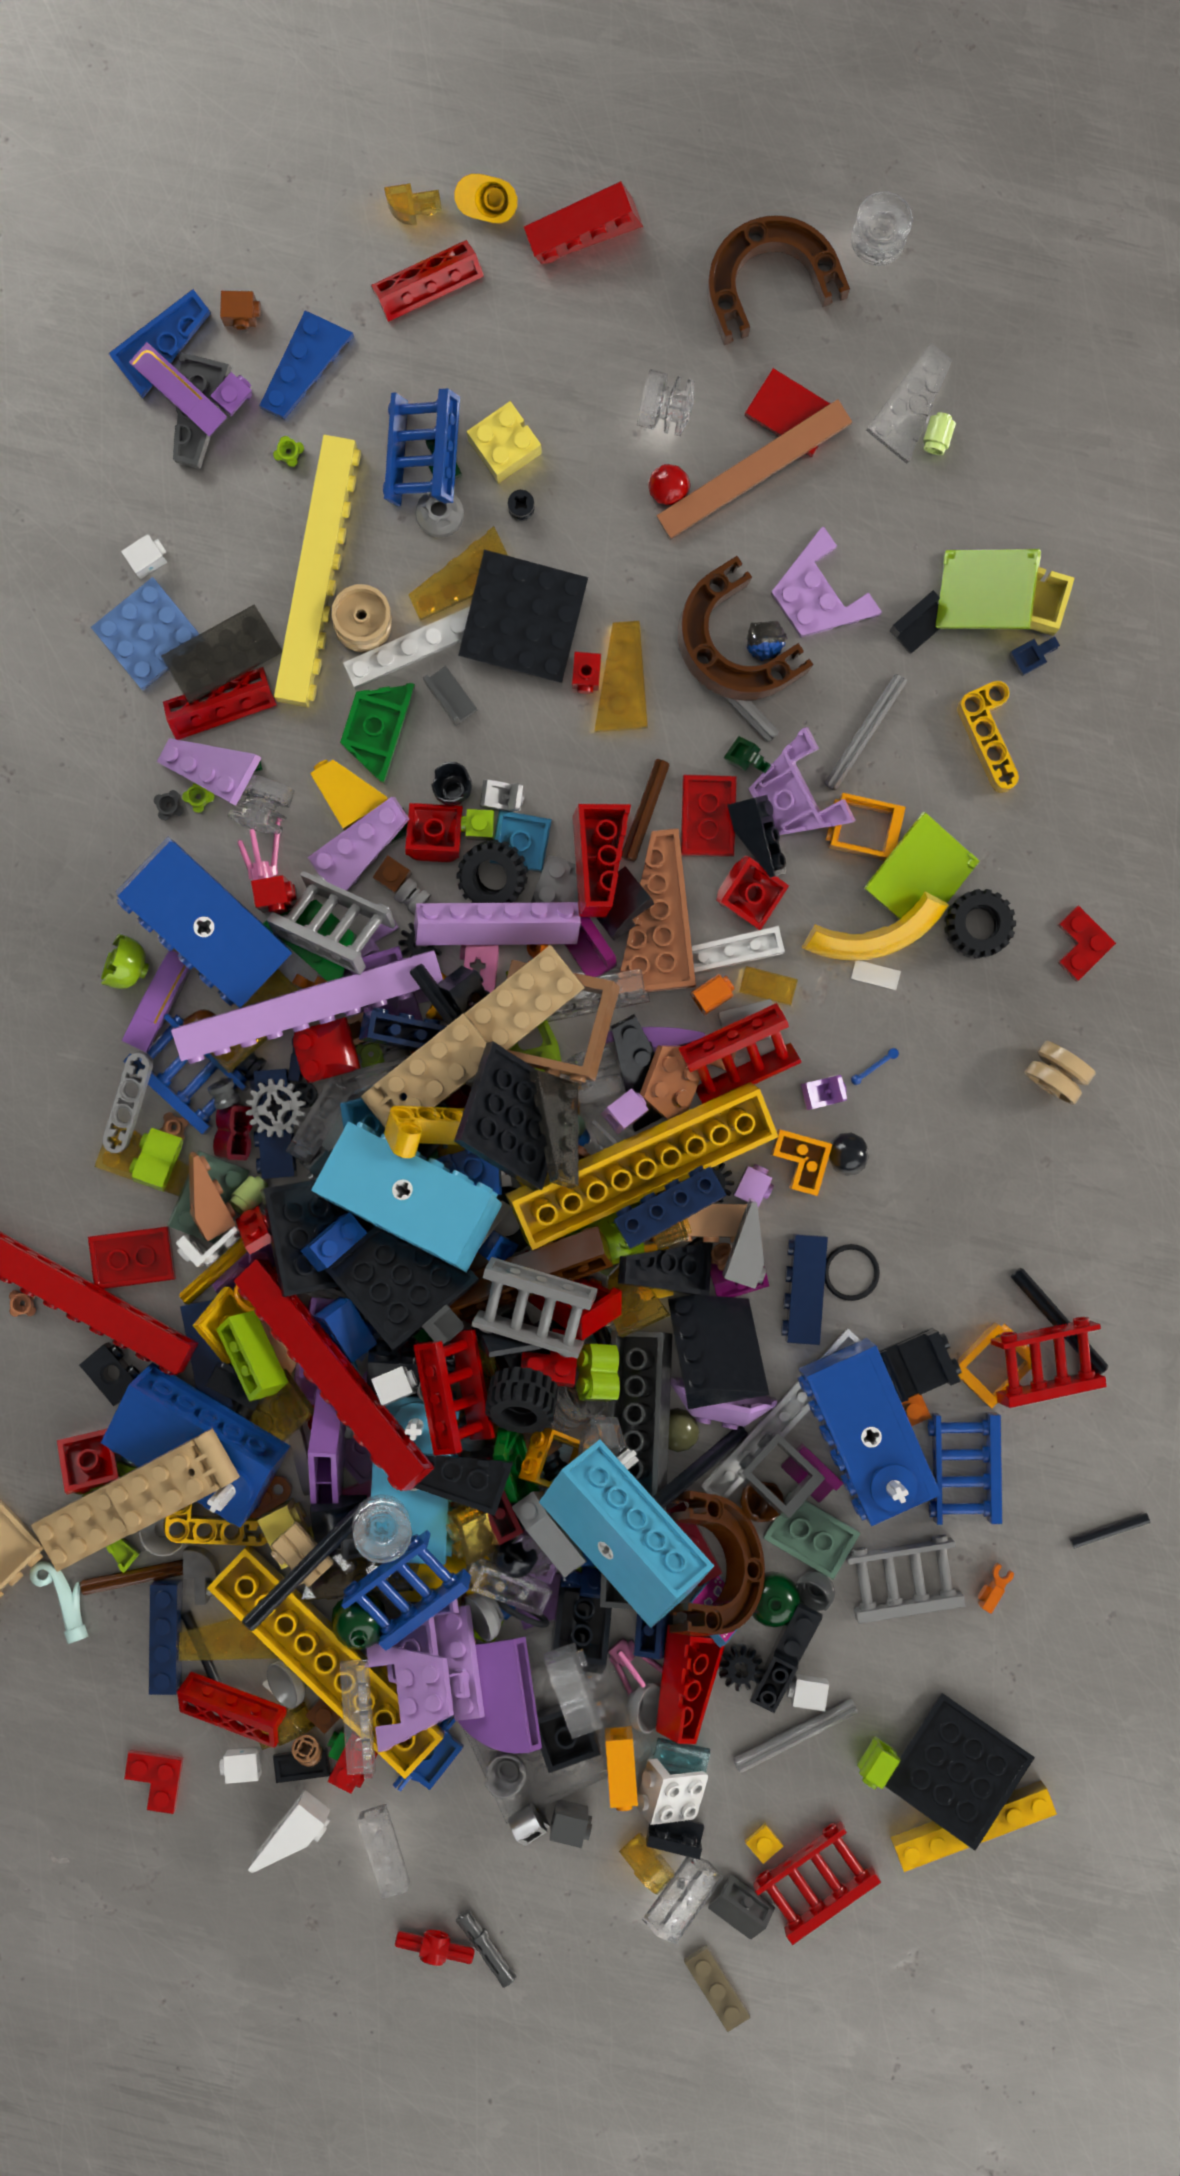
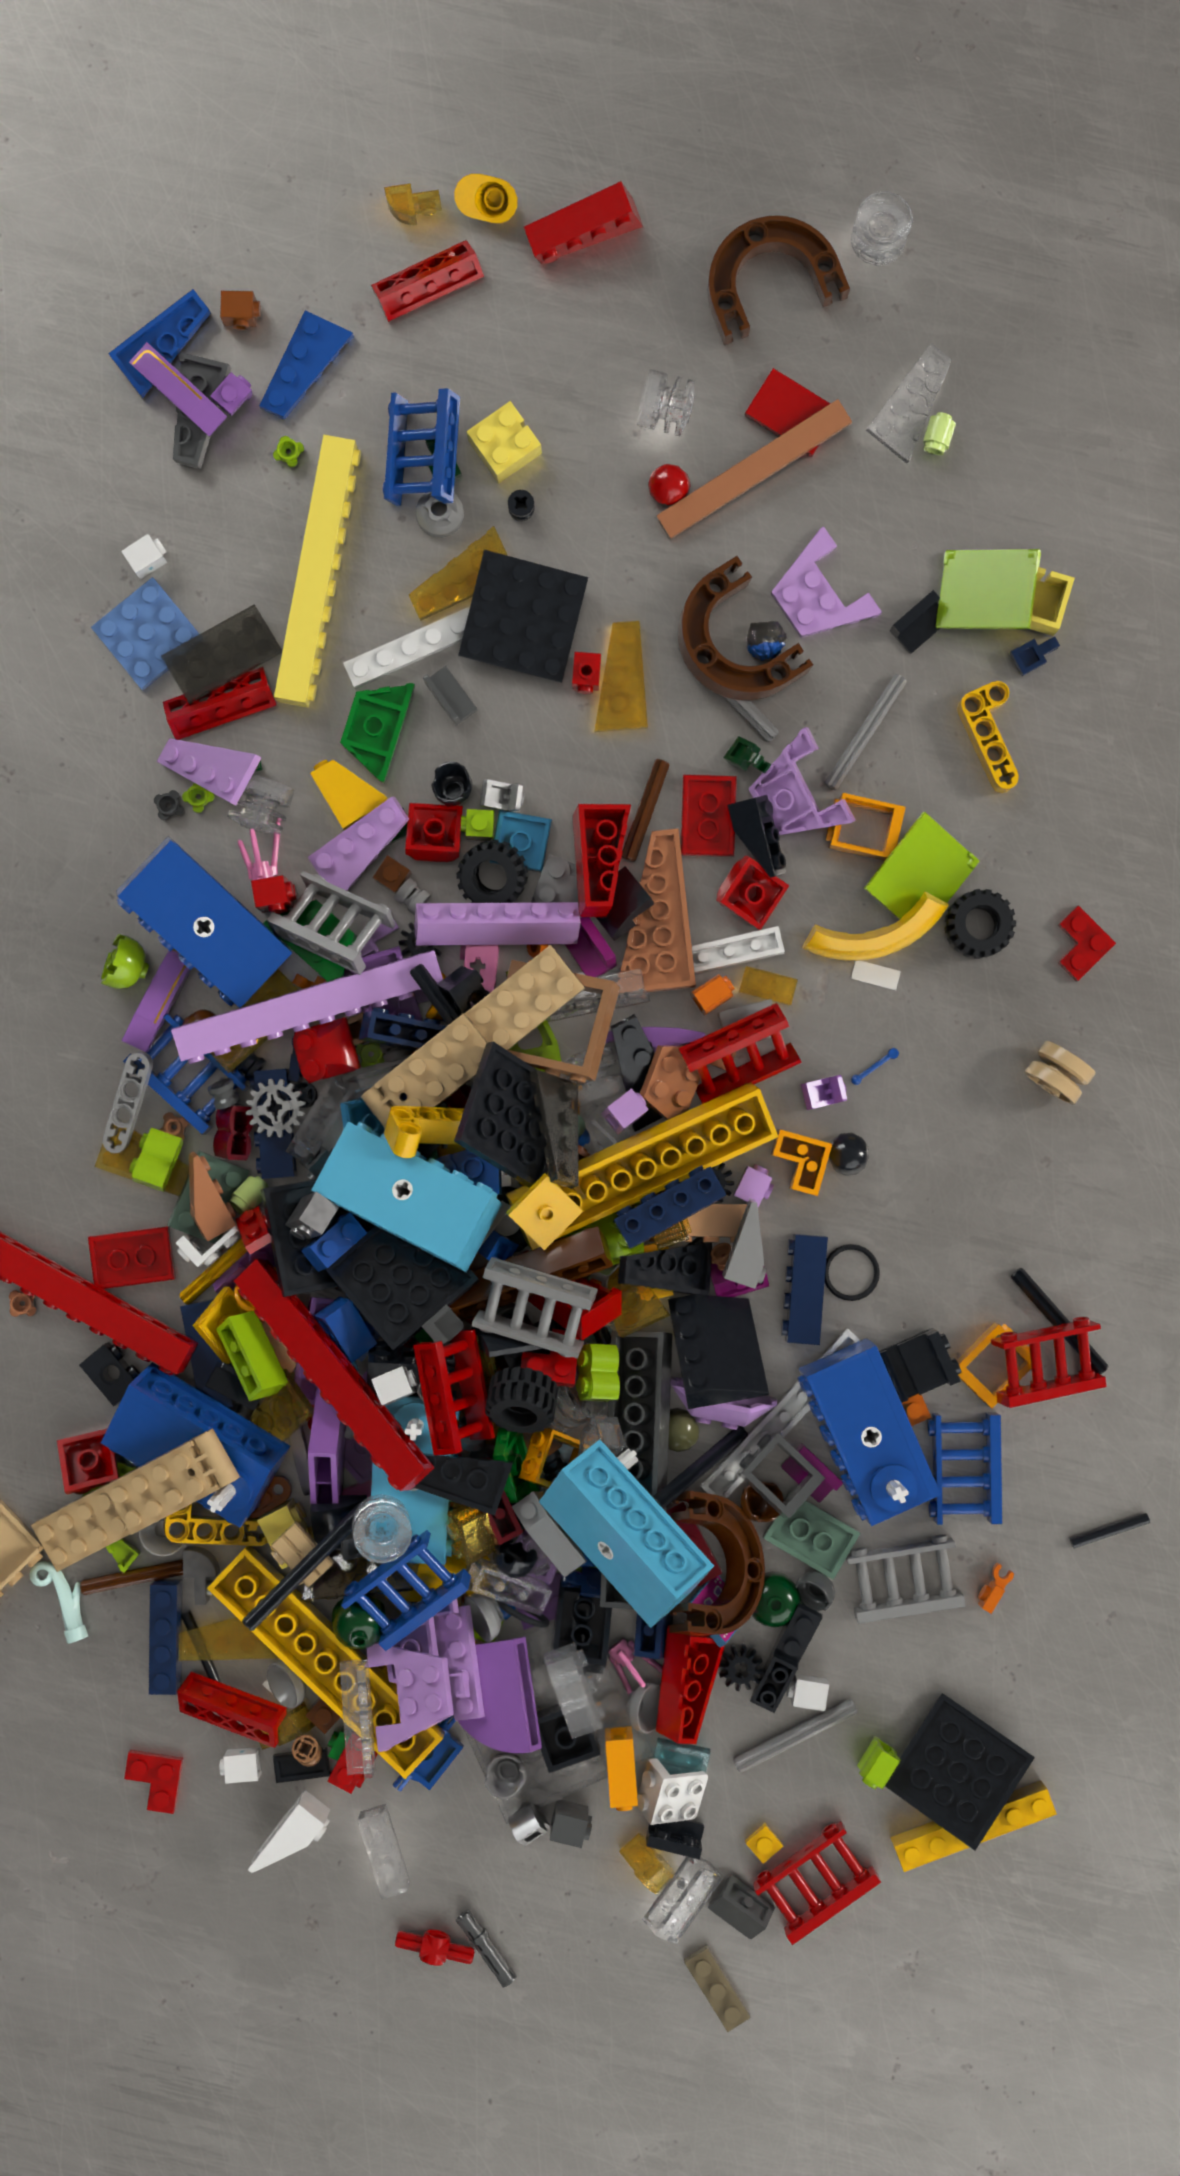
tan wheel [331,584,392,652] -> none
none -> flat silver brick [285,1192,339,1240]
none -> yellow plate [506,1173,583,1250]

